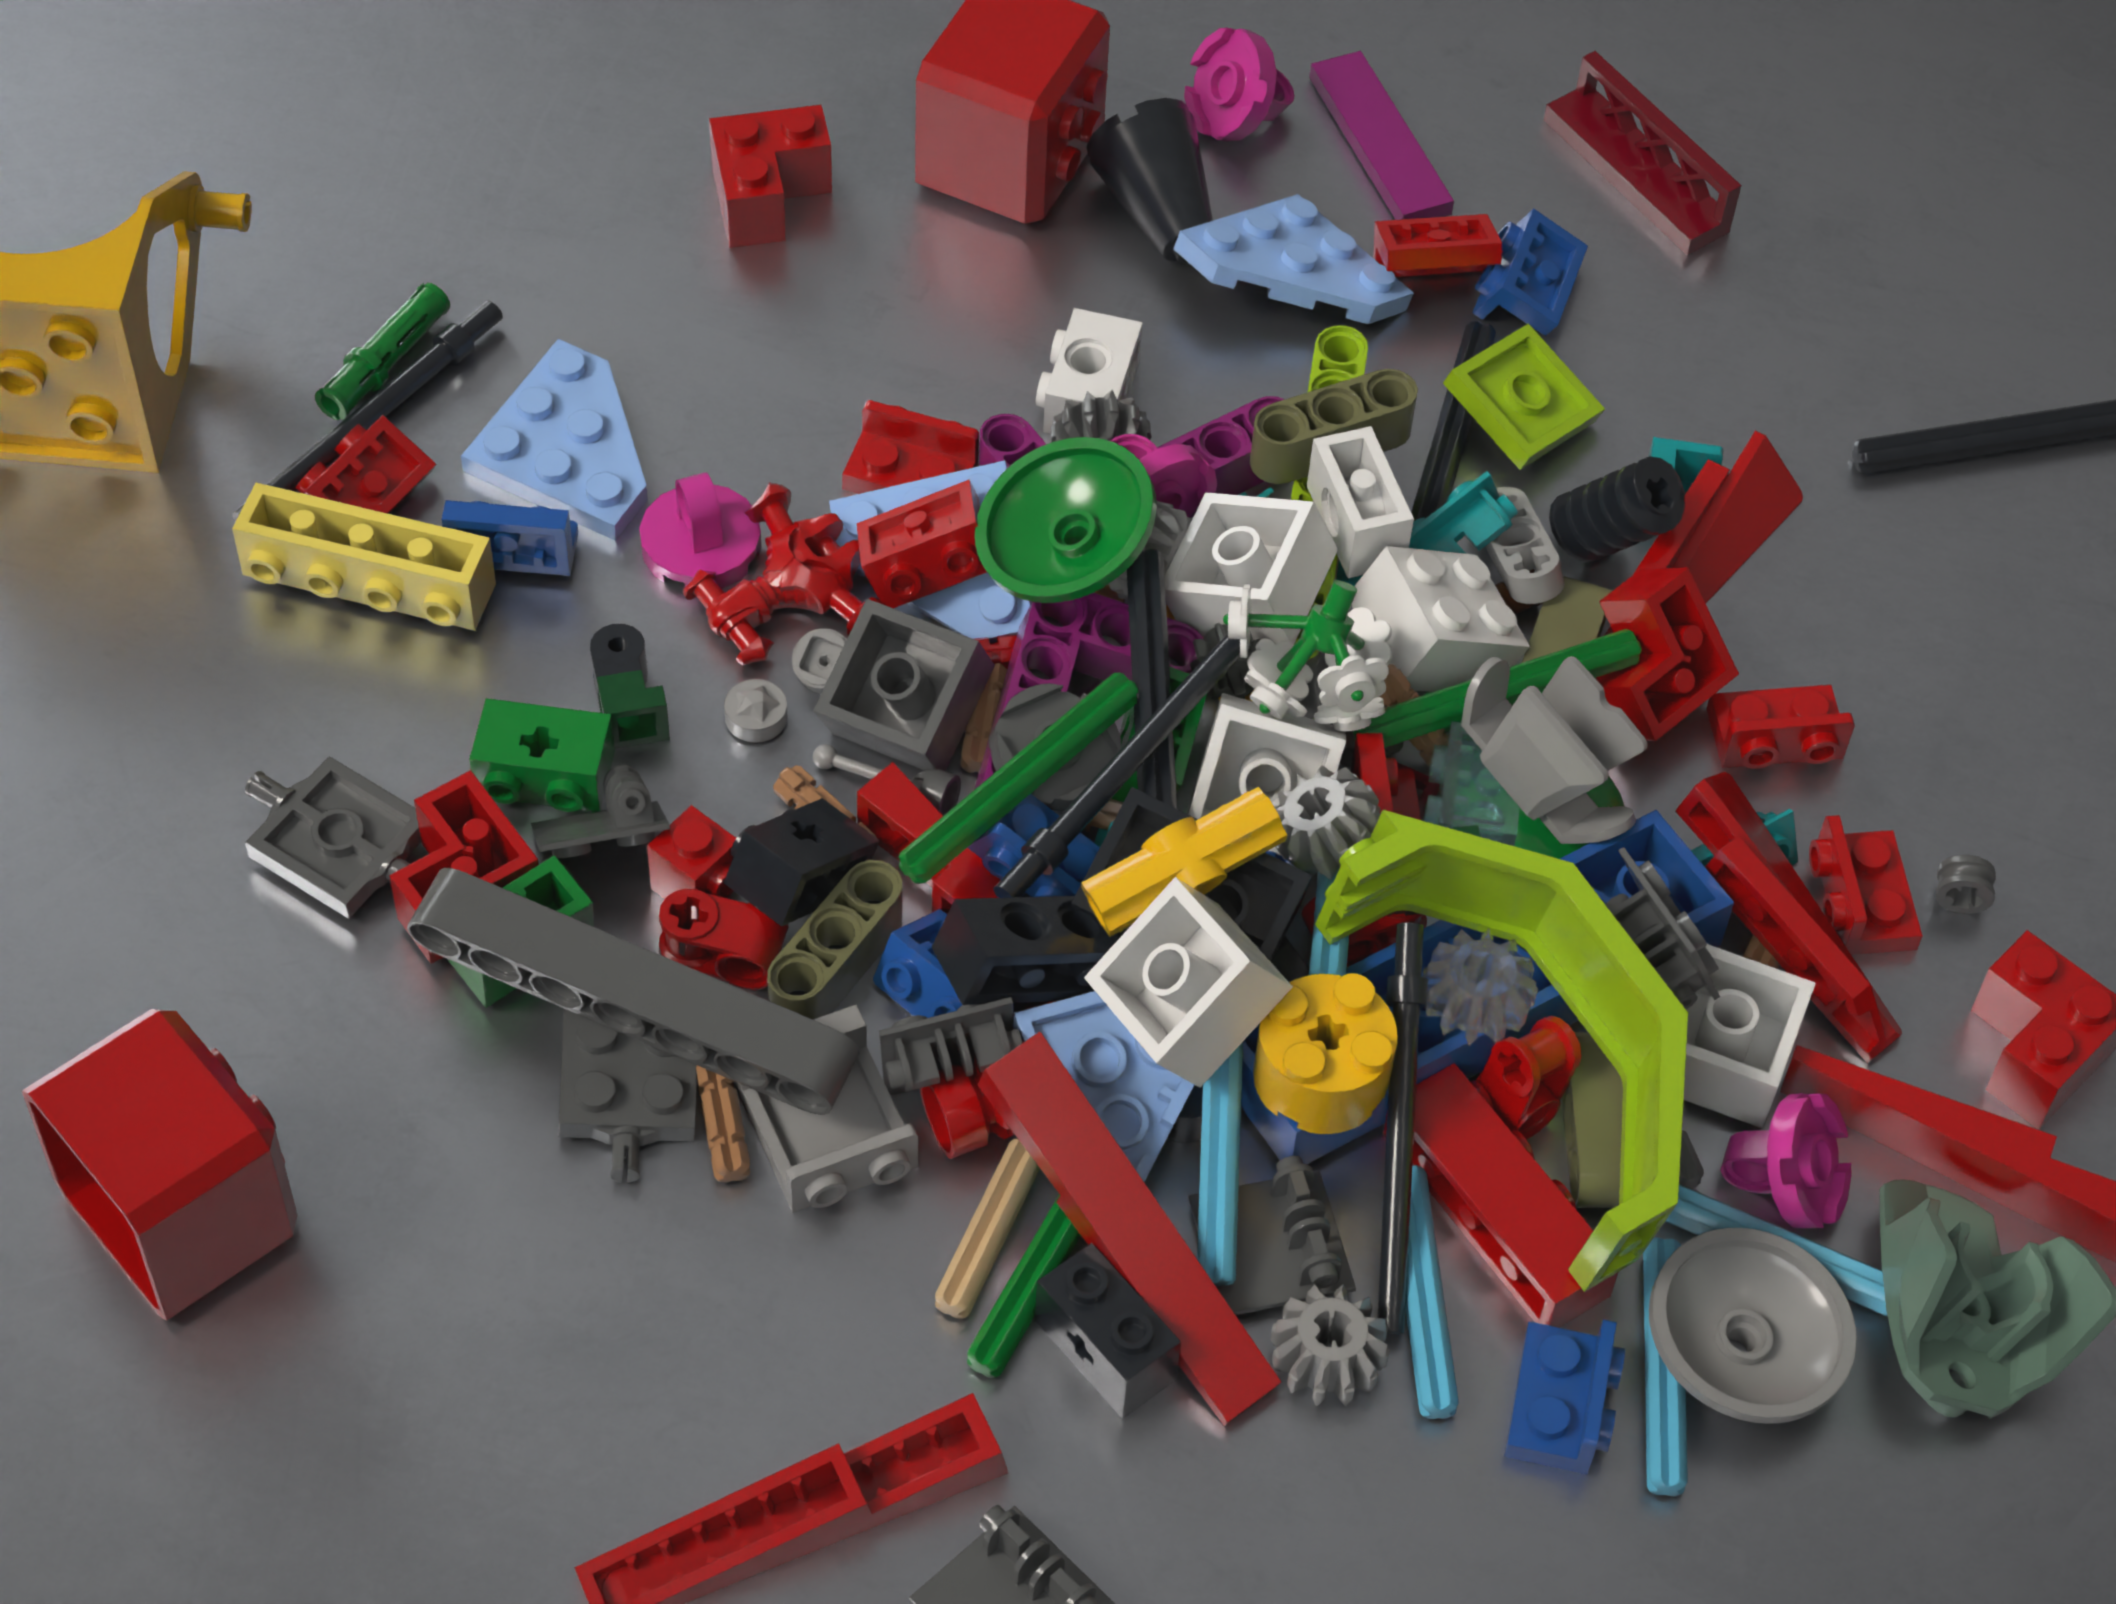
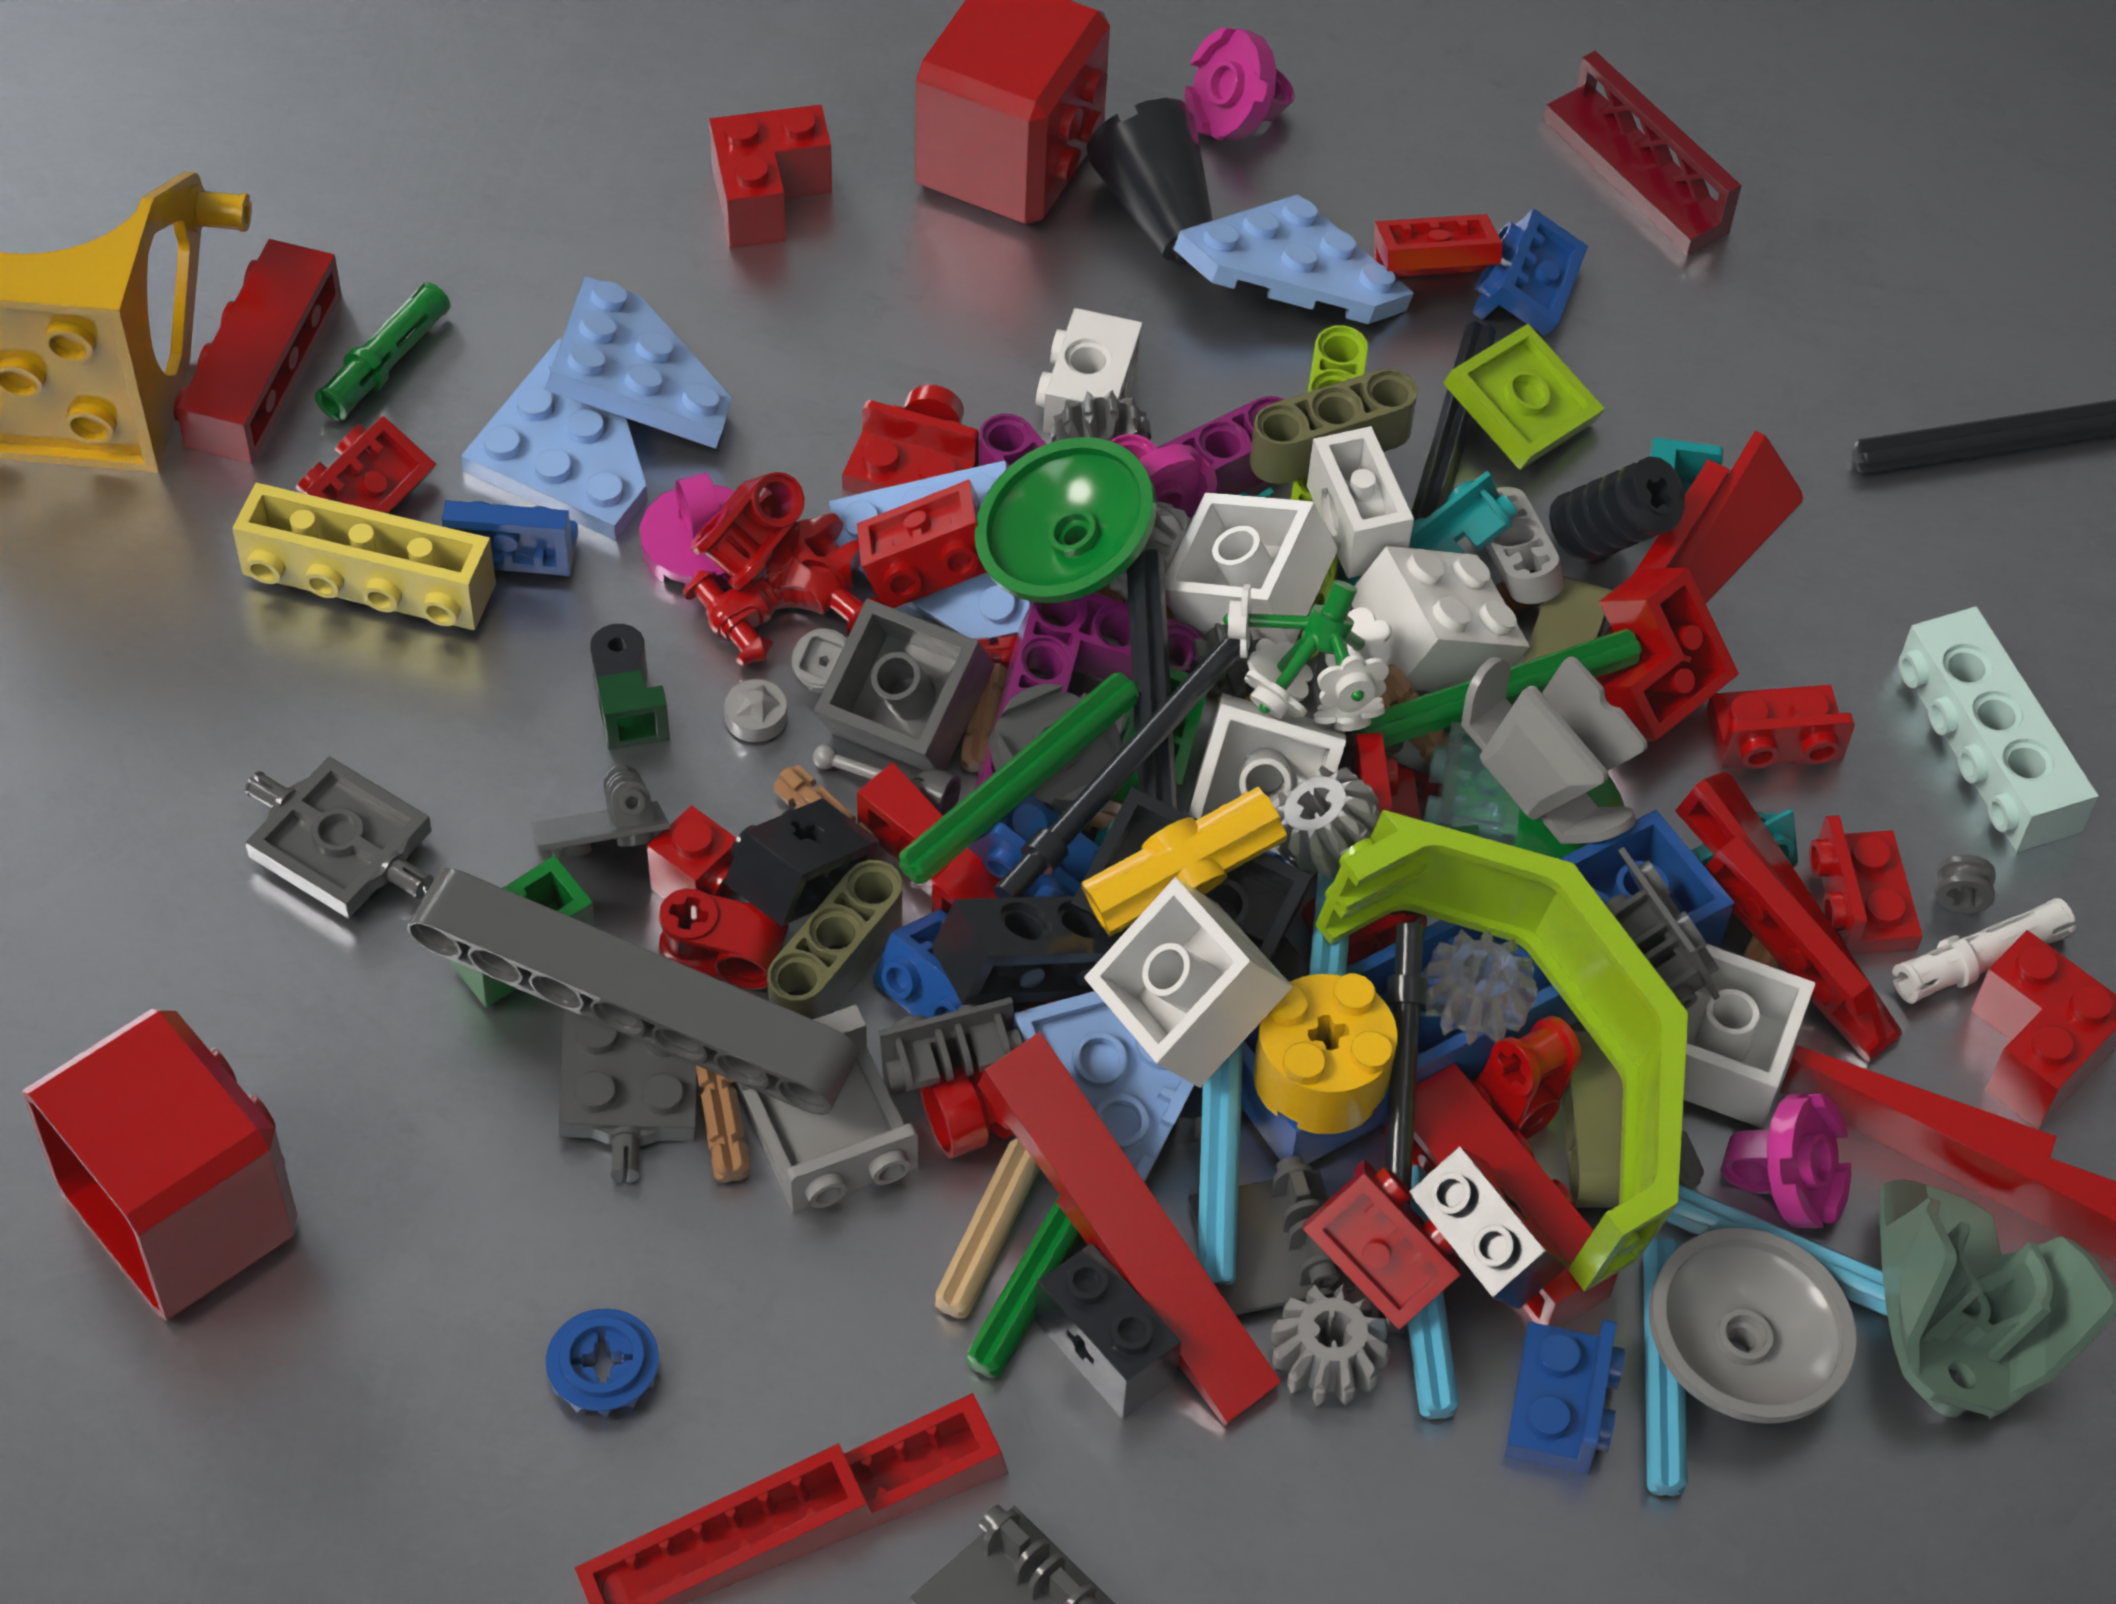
black bar [233,301,503,521] -> none
red brick [389,770,539,964] -> none
green brick [469,698,615,812] -> none
magenta tile [1309,51,1454,220] -> none
none -> red brick [173,239,342,464]
none -> light blue plate [545,276,732,449]
none -> blue gear [546,1308,660,1418]
none -> red piece [689,472,805,590]
none -> red tile [904,385,964,423]
none -> red bracket [1303,1159,1461,1330]
none -> brick [1408,1146,1571,1309]
none -> white pin [1892,898,2076,1004]
none -> light aqua brick [1898,606,2099,853]

